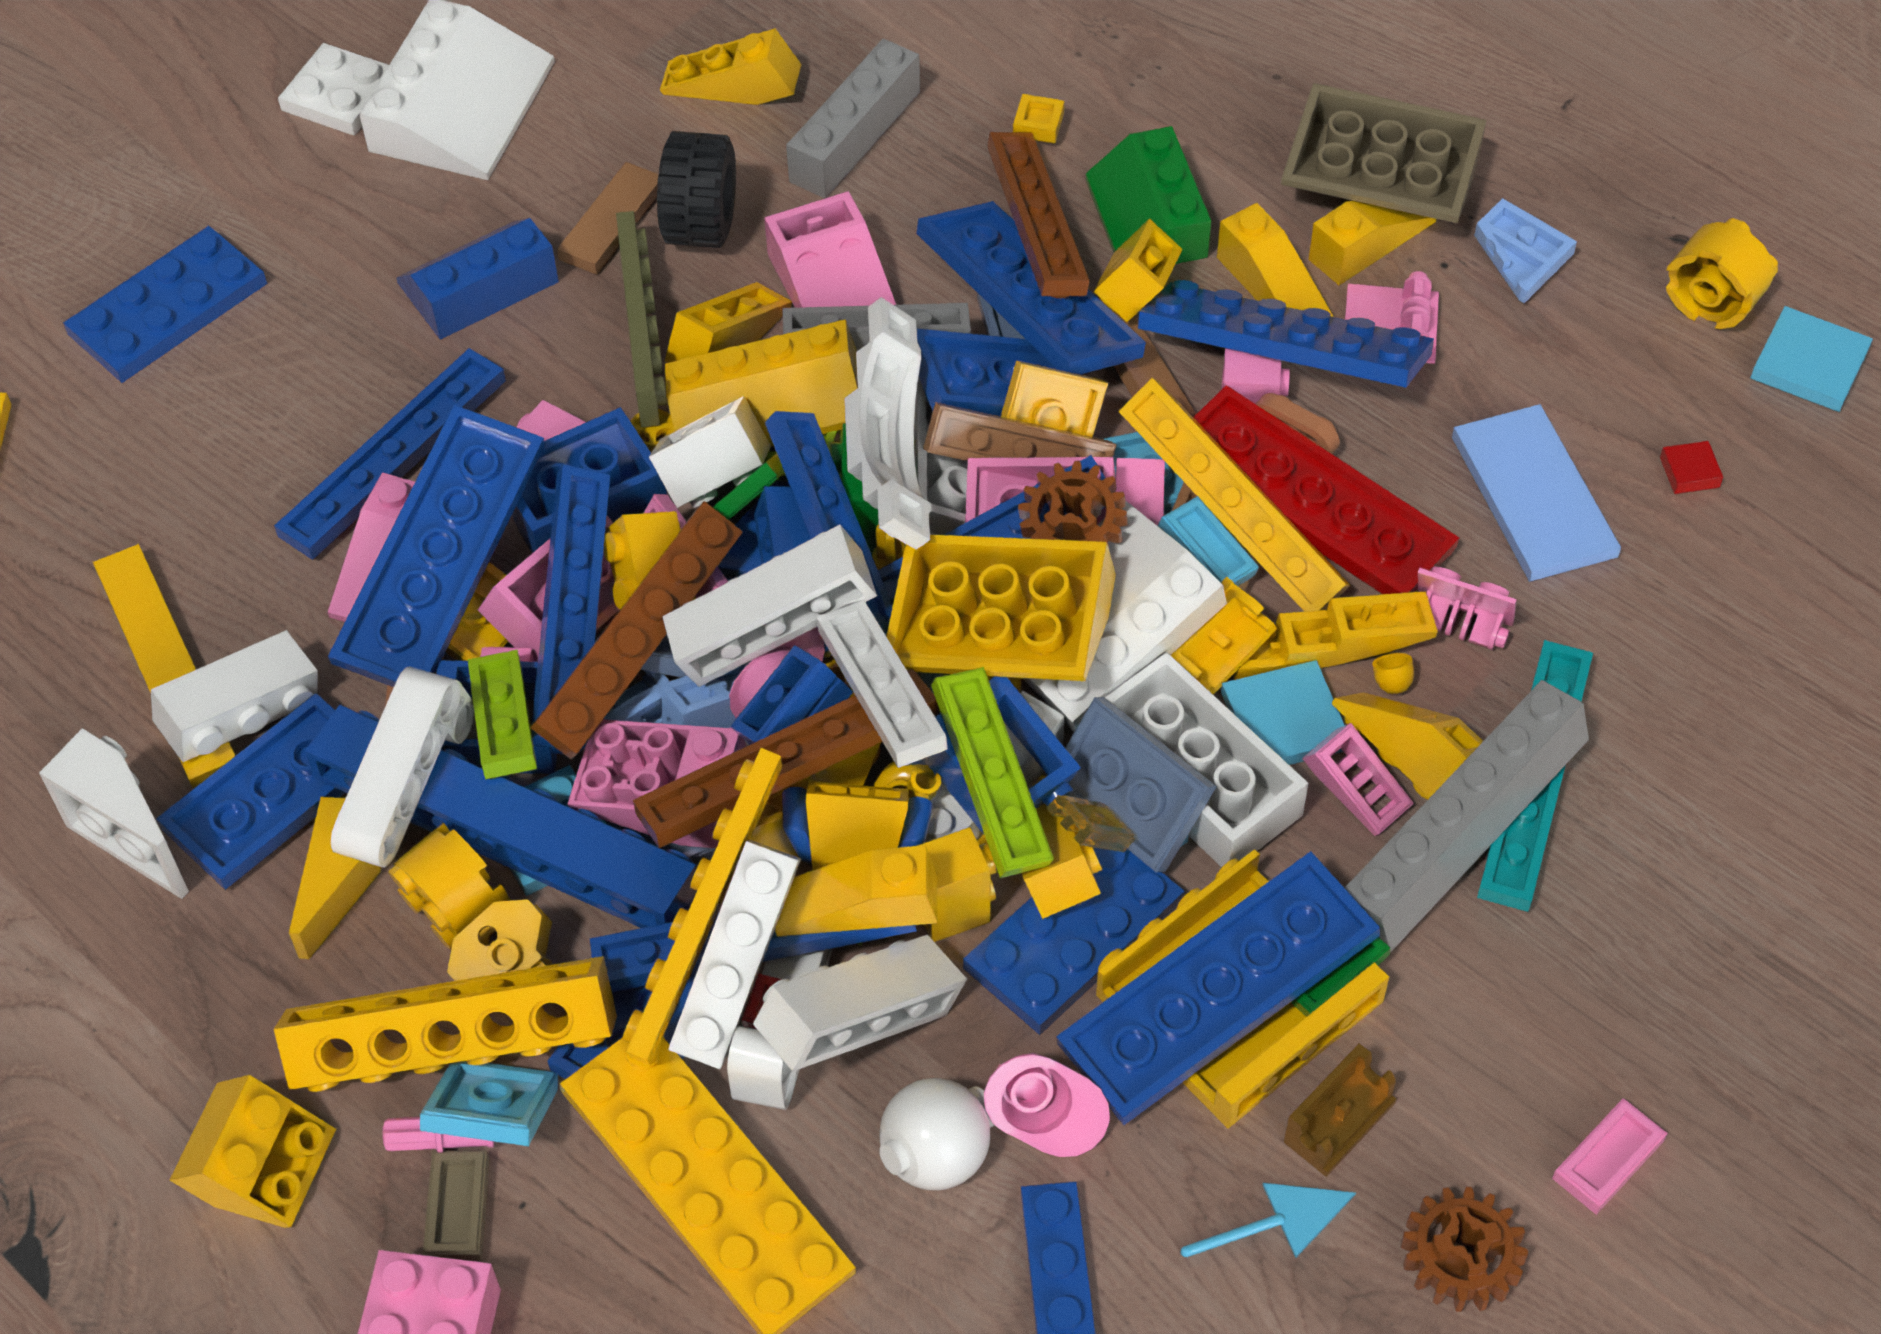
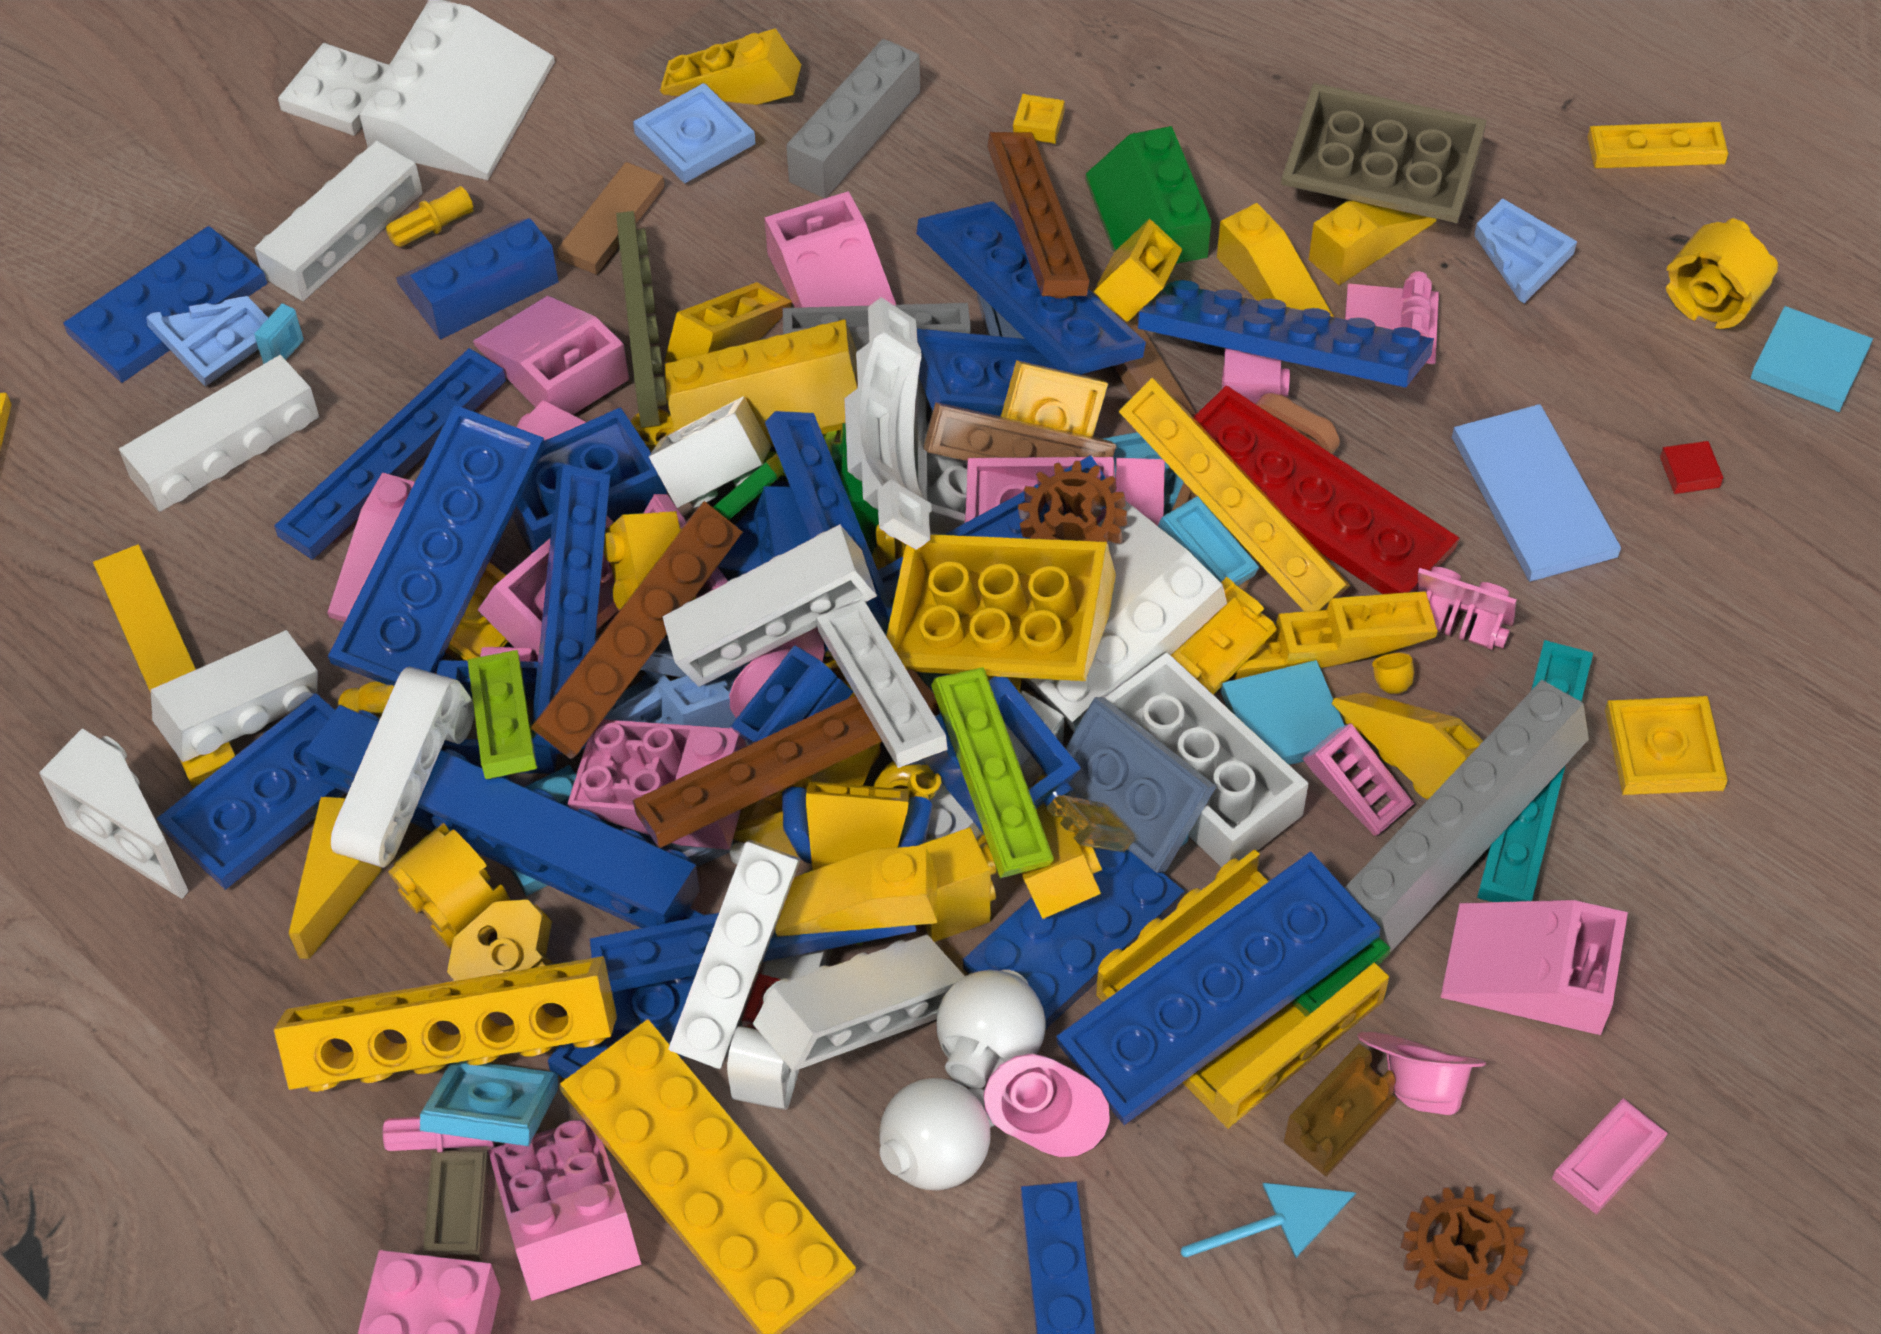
yellow slope [169,1075,336,1228] -> none
yellow plate [622,748,782,1066] -> none
black tyre [657,131,736,248] -> none
none -> white brick [119,355,319,512]
none -> light blue wing [146,296,268,387]
none -> white brick [254,141,423,301]
none -> medium azure tile [254,303,304,364]
none -> yellow axle [338,682,394,720]
none -> yellow axle [386,186,474,247]
none -> bright pink slope [473,296,629,415]
none -> bright pink slope [488,1119,641,1301]
none -> light blue plate [633,83,756,184]
none -> white brick [936,970,1045,1089]
none -> bright pink piece [1357,1032,1486,1115]
none -> bright pink slope [1440,900,1628,1035]
none -> yellow tile [1587,122,1728,168]
none -> yellow tile [1605,696,1728,795]

